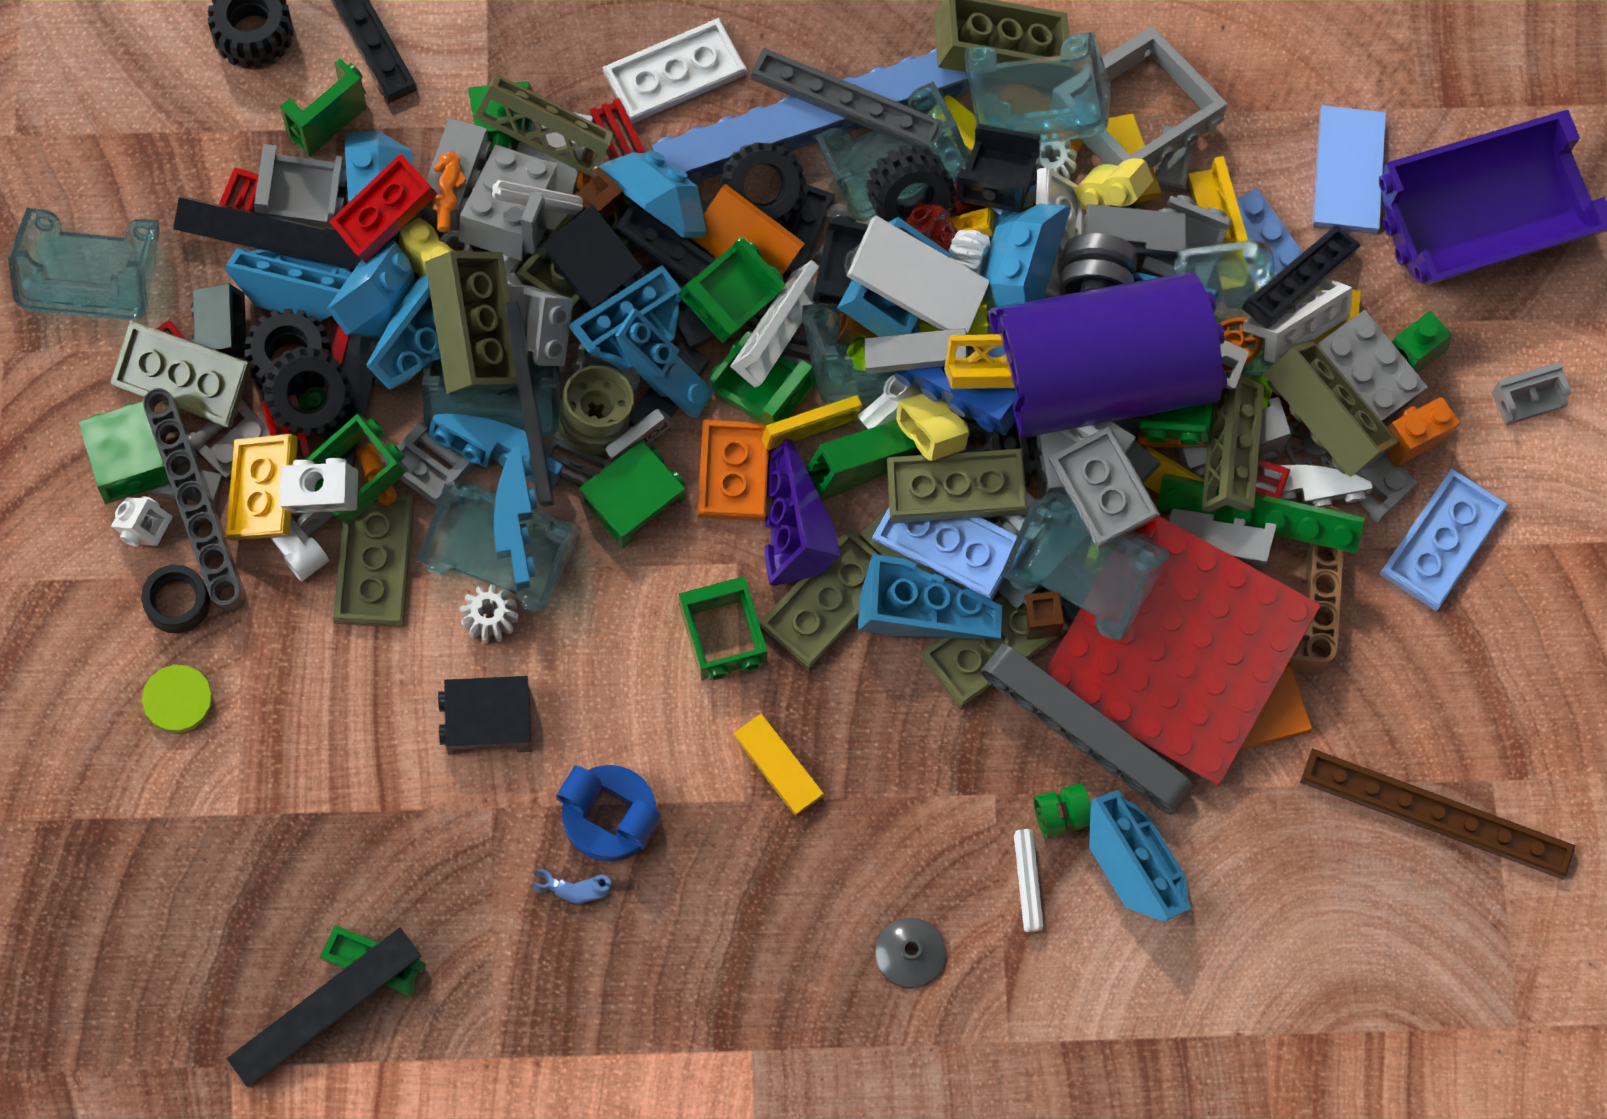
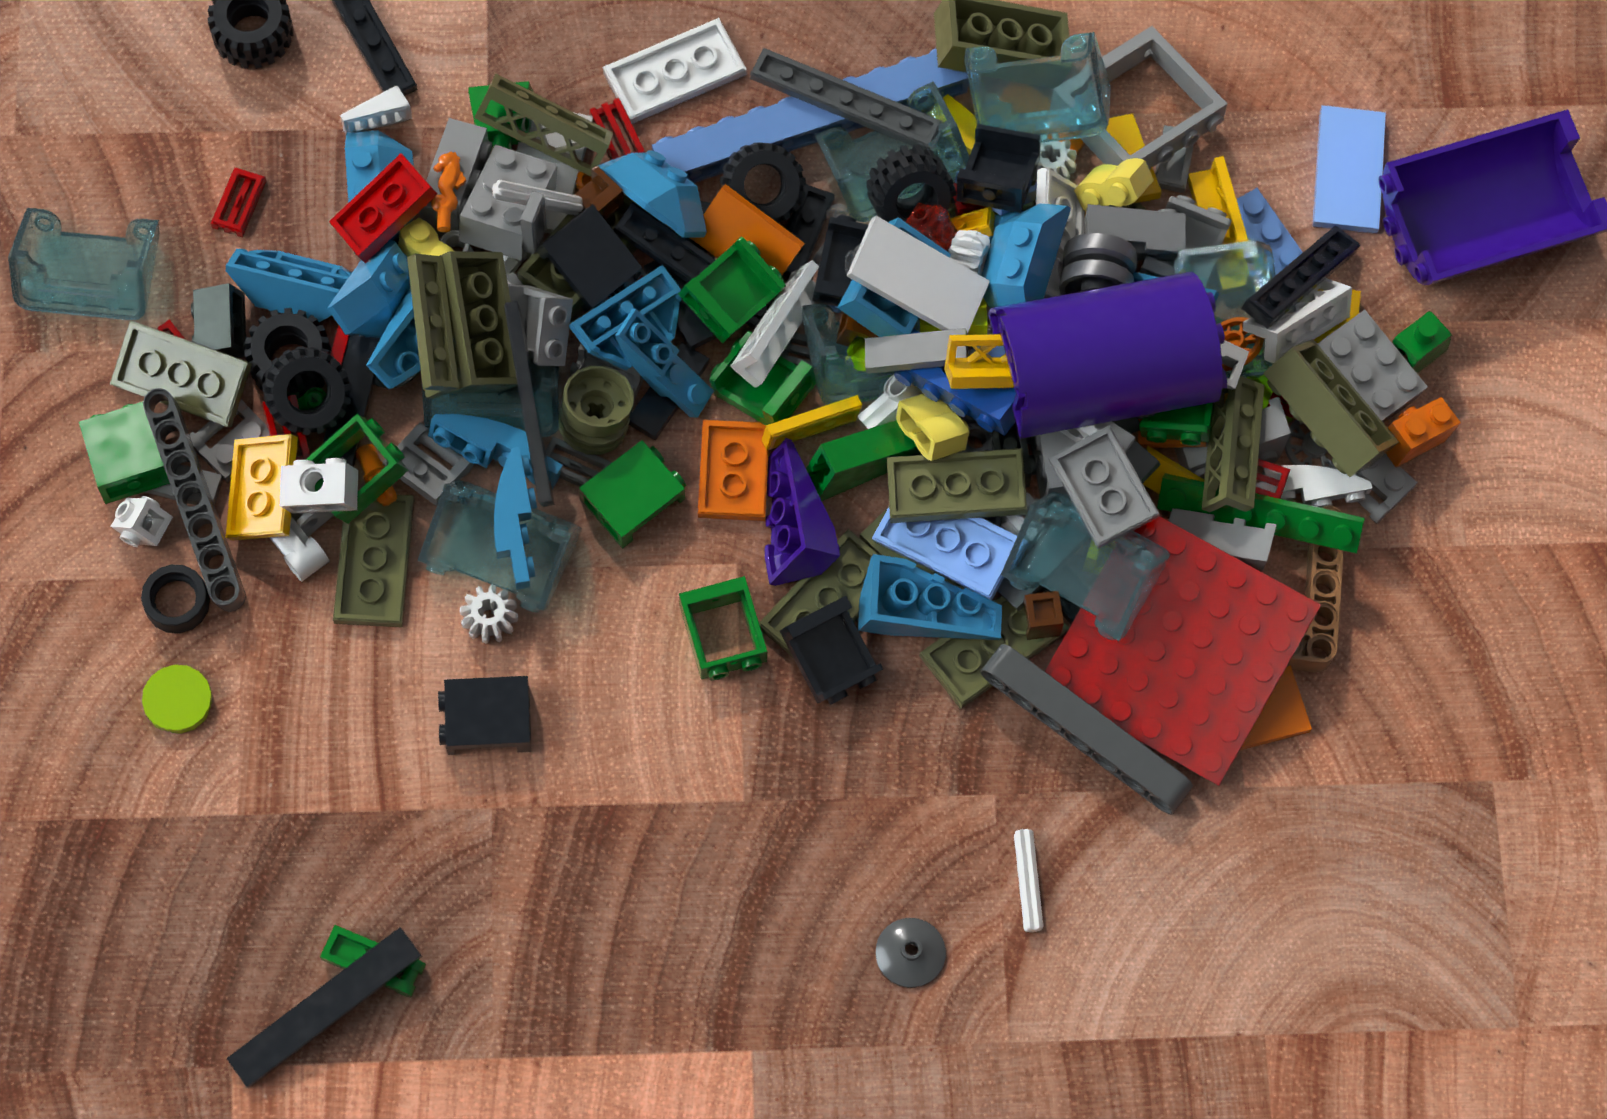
black tile [173,196,361,270] -> none
light grey panel [254,144,347,228] -> none
green panel [280,58,367,157] -> none
medium blue arm [532,869,611,904] -> none
blue piece [556,765,662,861] -> none
light grey tile [605,409,675,460] -> none
yellow tile [733,714,824,817] -> none
green wheel [1033,783,1091,839] -> none
dark azure wedge [1089,790,1191,922] -> none
reddish brown tile [1300,748,1576,880] -> none
light blue tile [1379,468,1508,612] -> none
light grey hinge [1492,362,1571,425] -> none
none -> white slope [341,86,412,134]
none -> olive fence [407,253,459,399]
none -> black panel [780,596,883,705]

